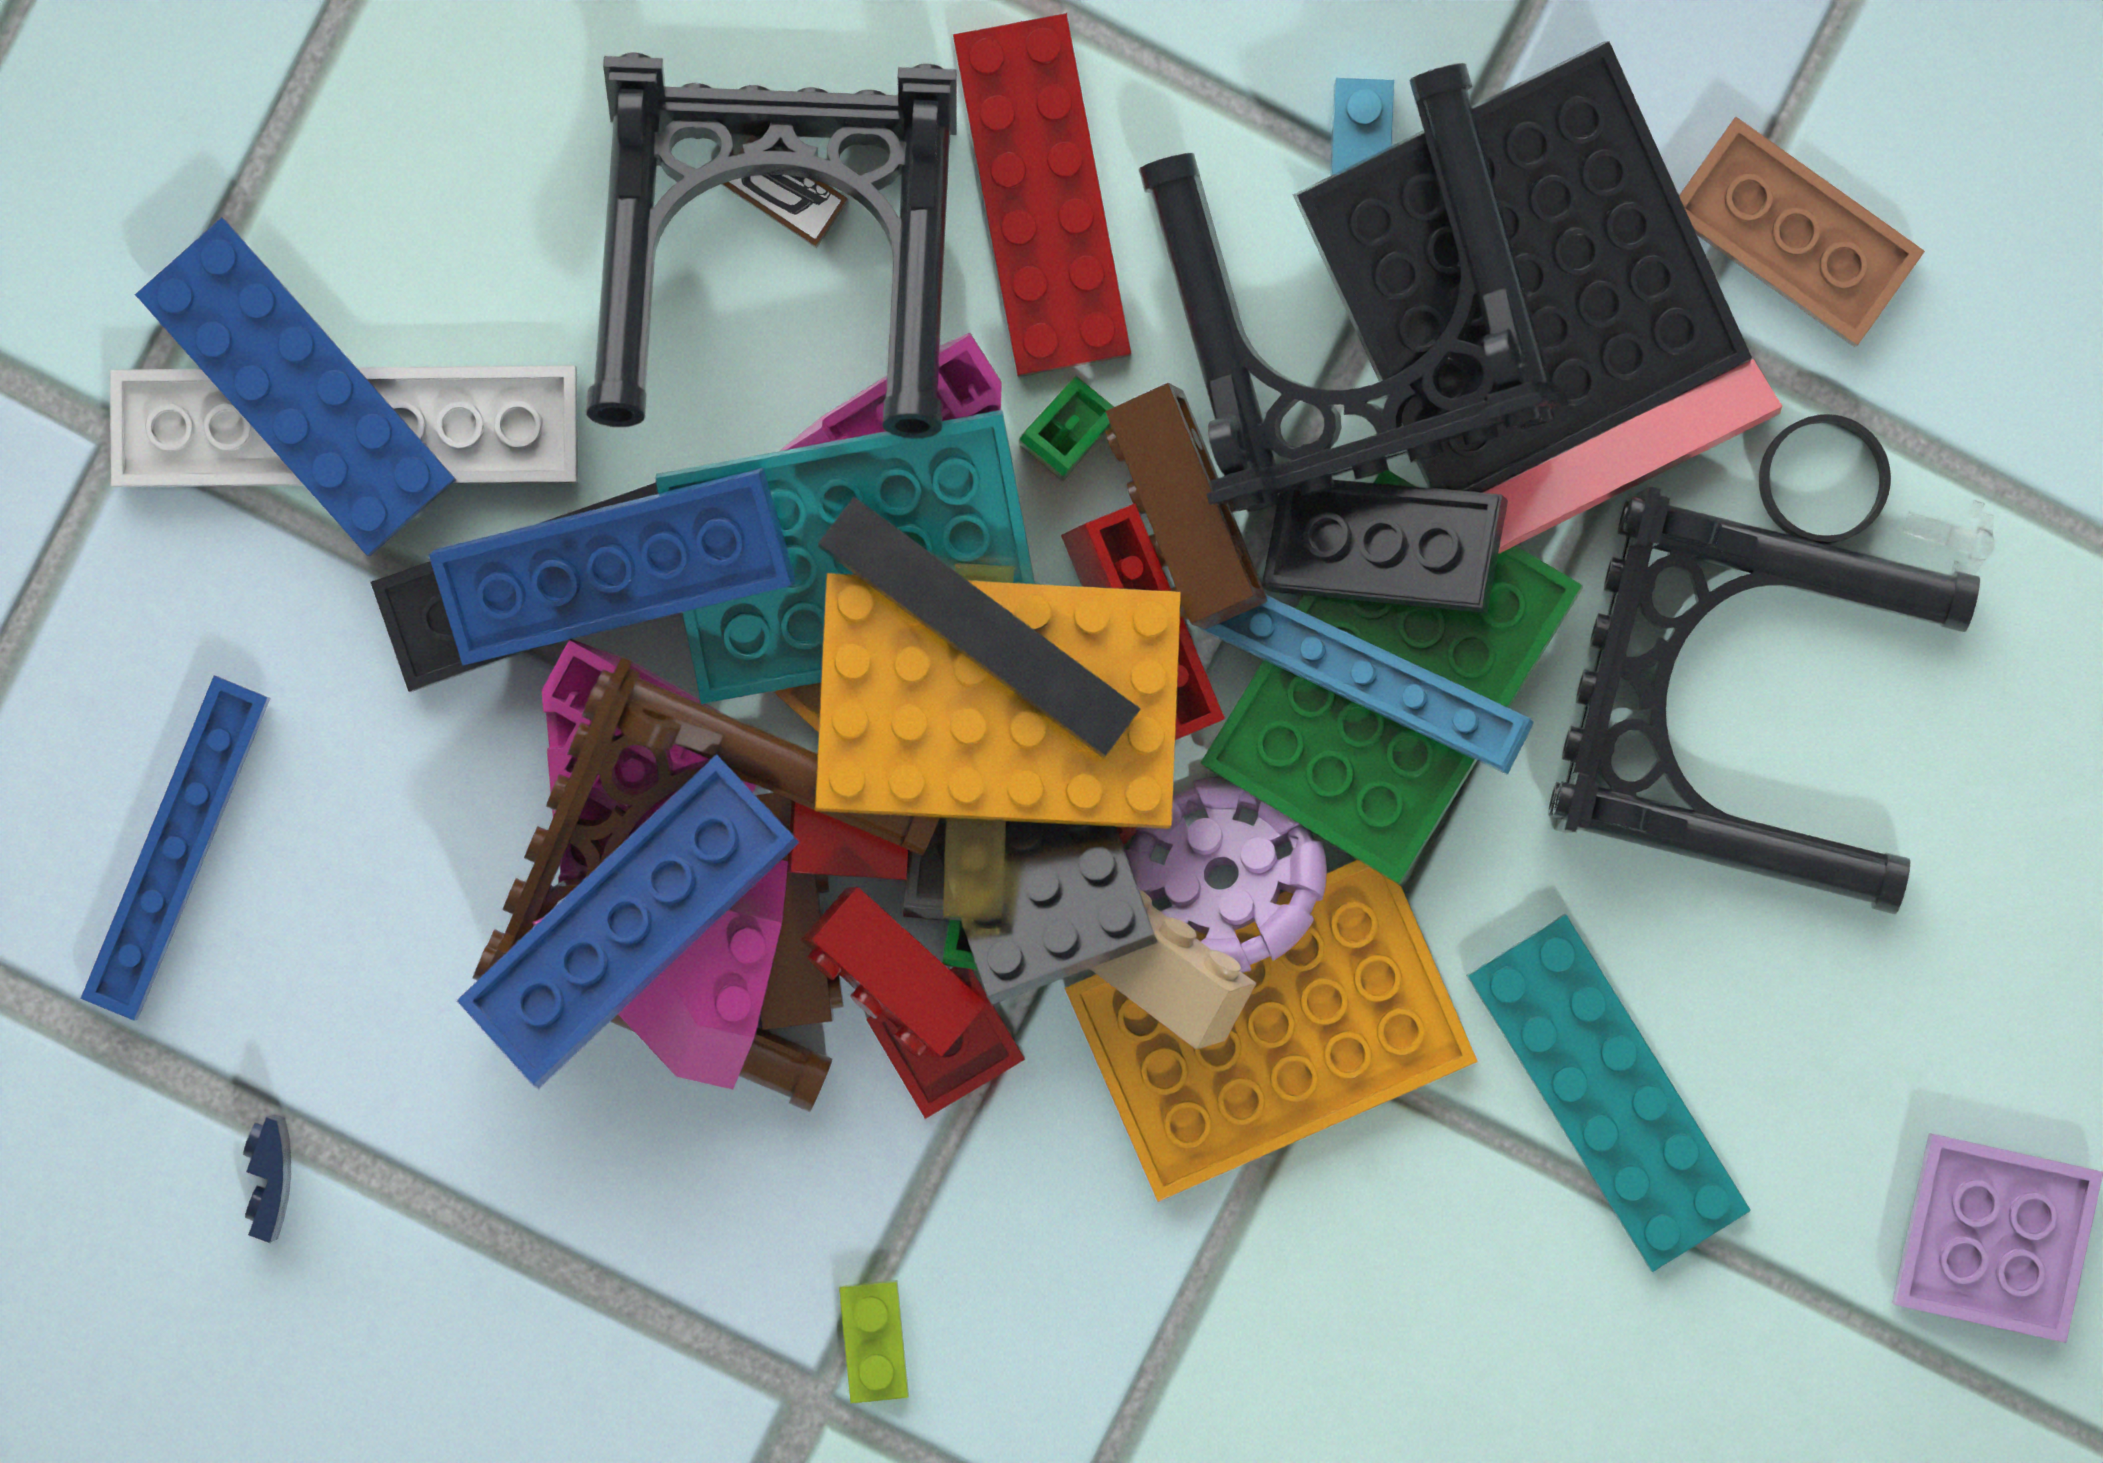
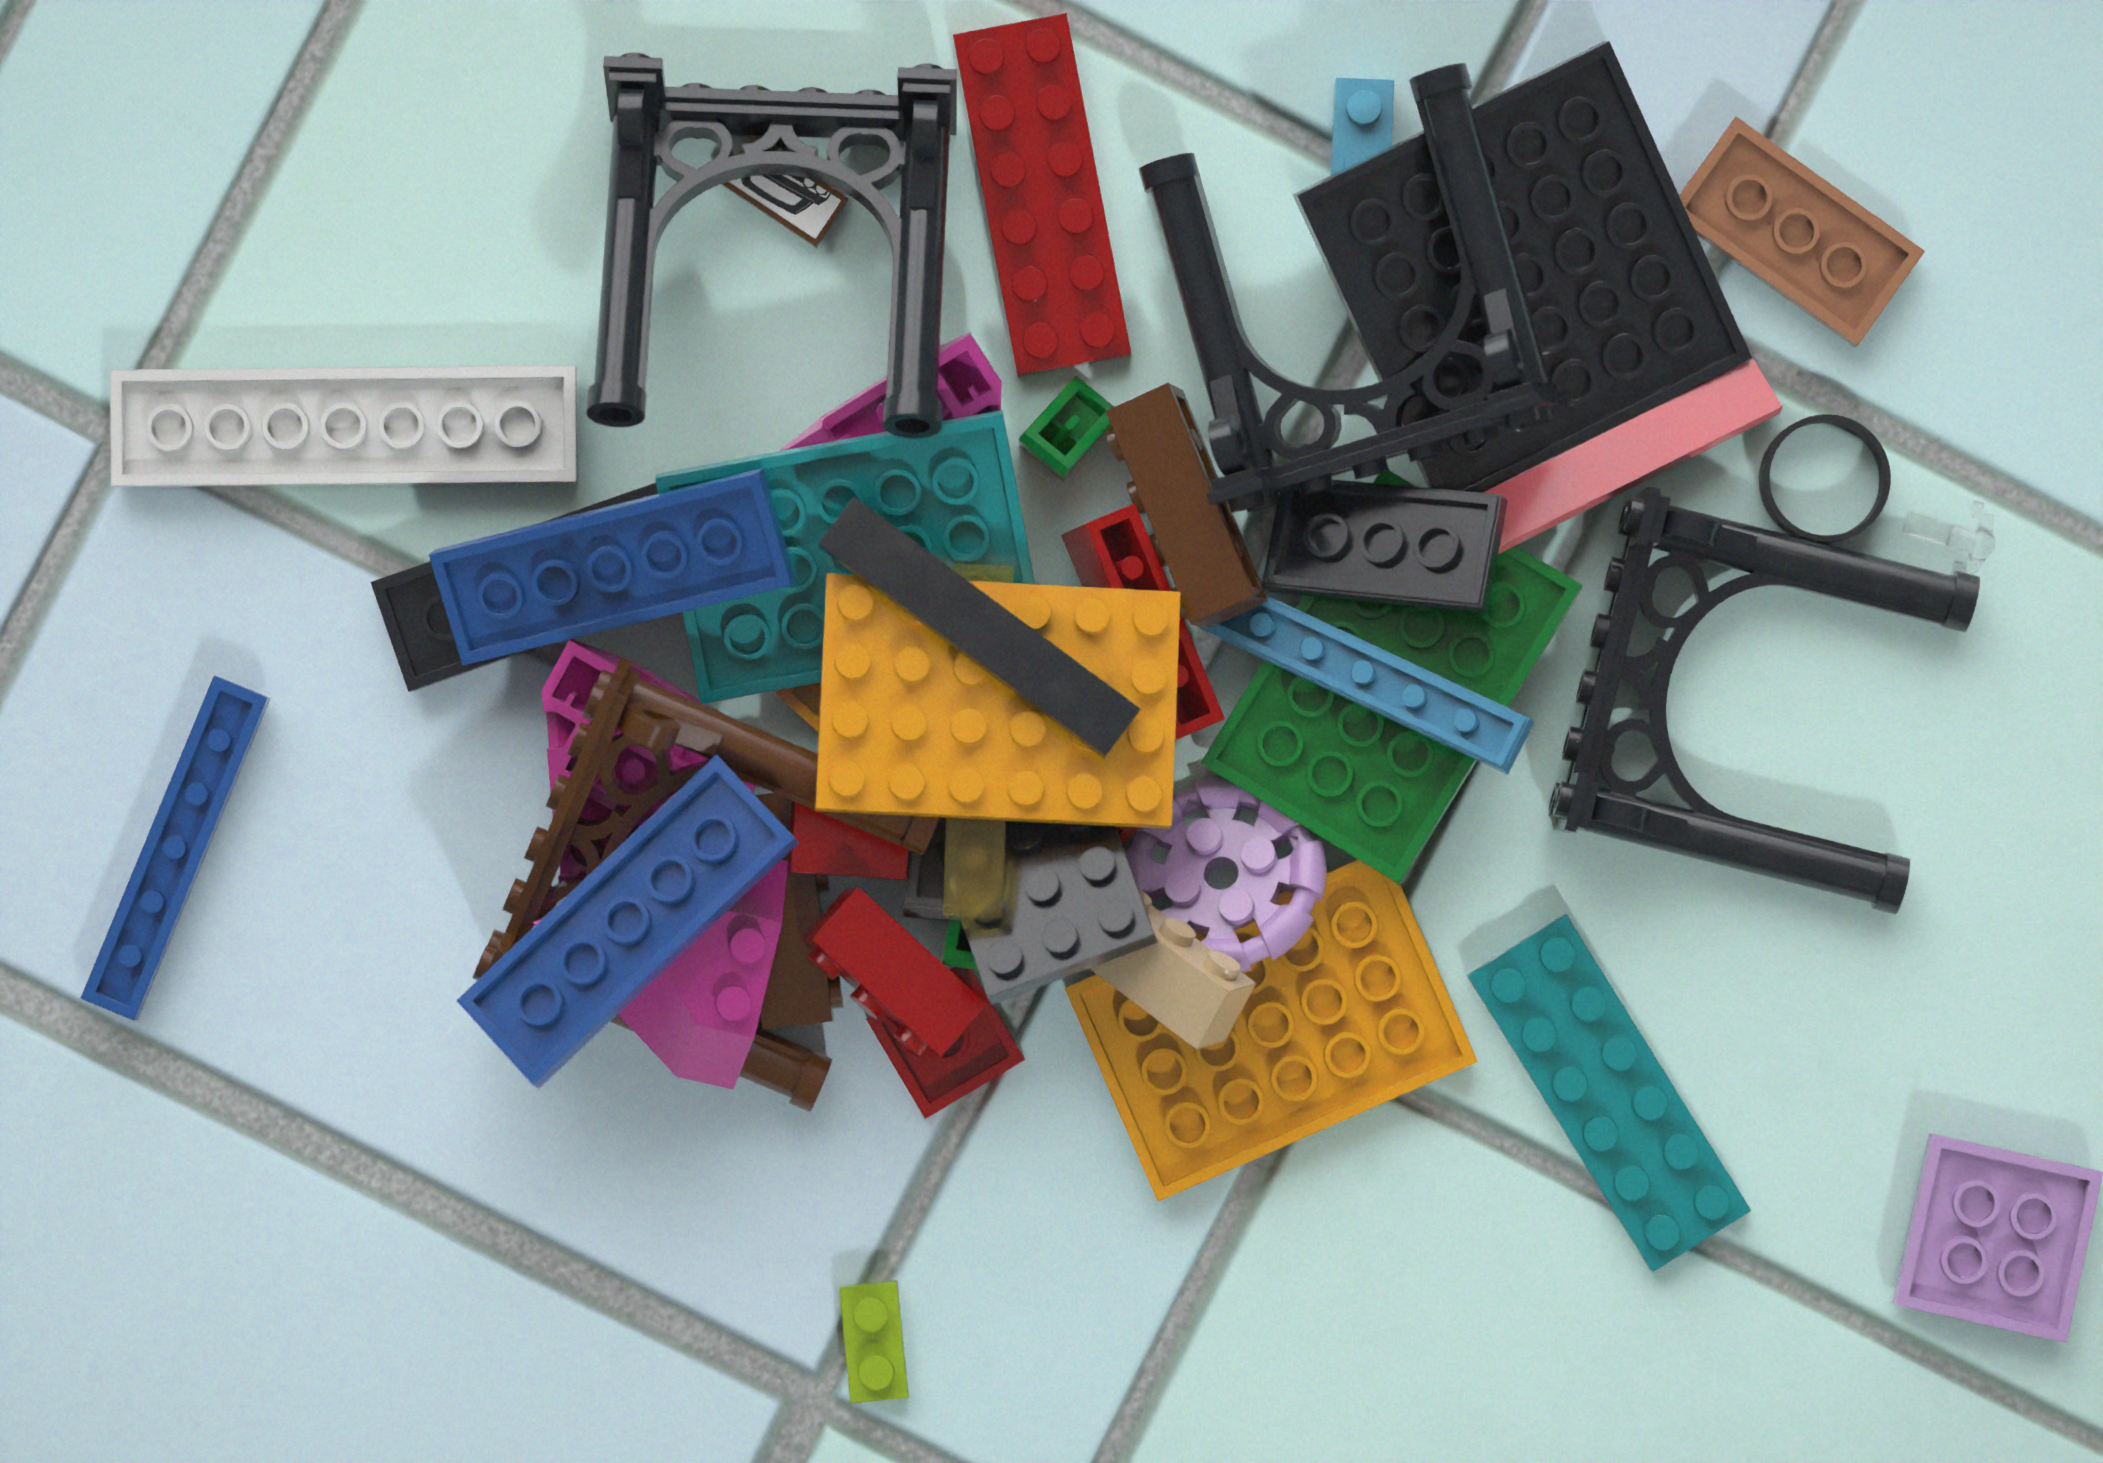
blue plate [135,217,457,557] -> none
dark blue slope [243,1114,291,1243] -> none

